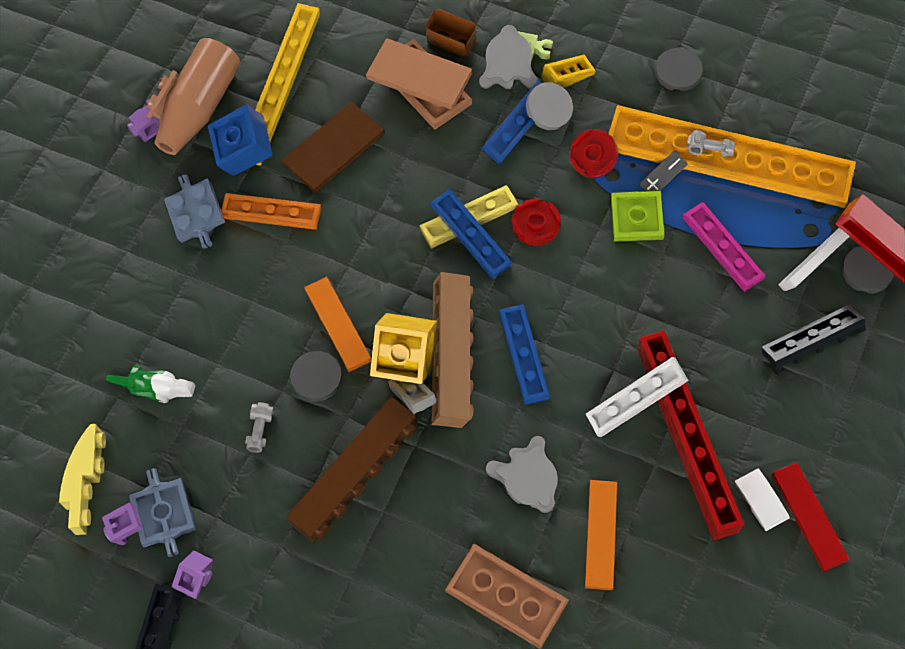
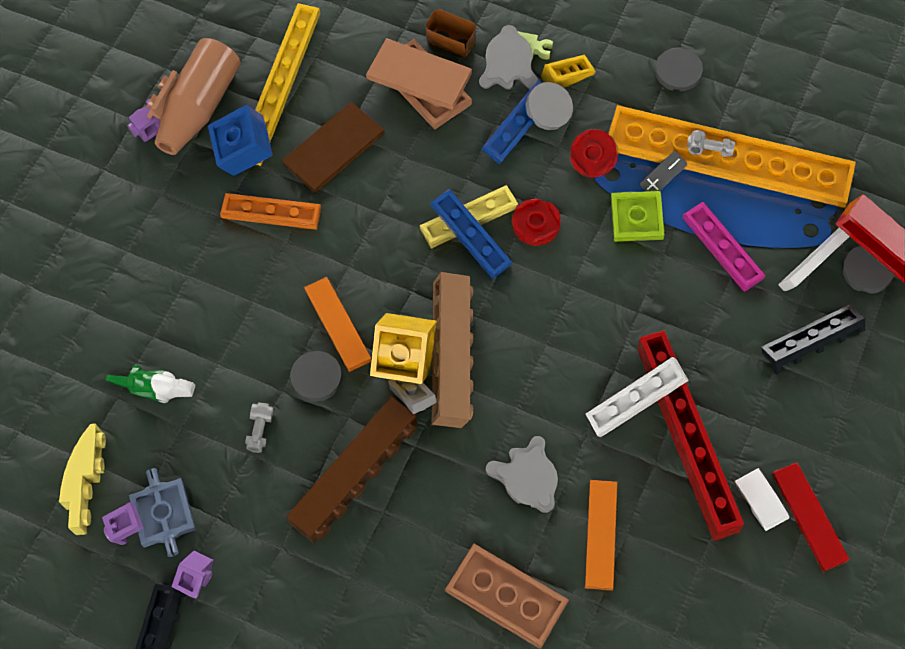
sand blue plate [164,175,225,248] -> none
blue tile [499,304,550,405] -> none

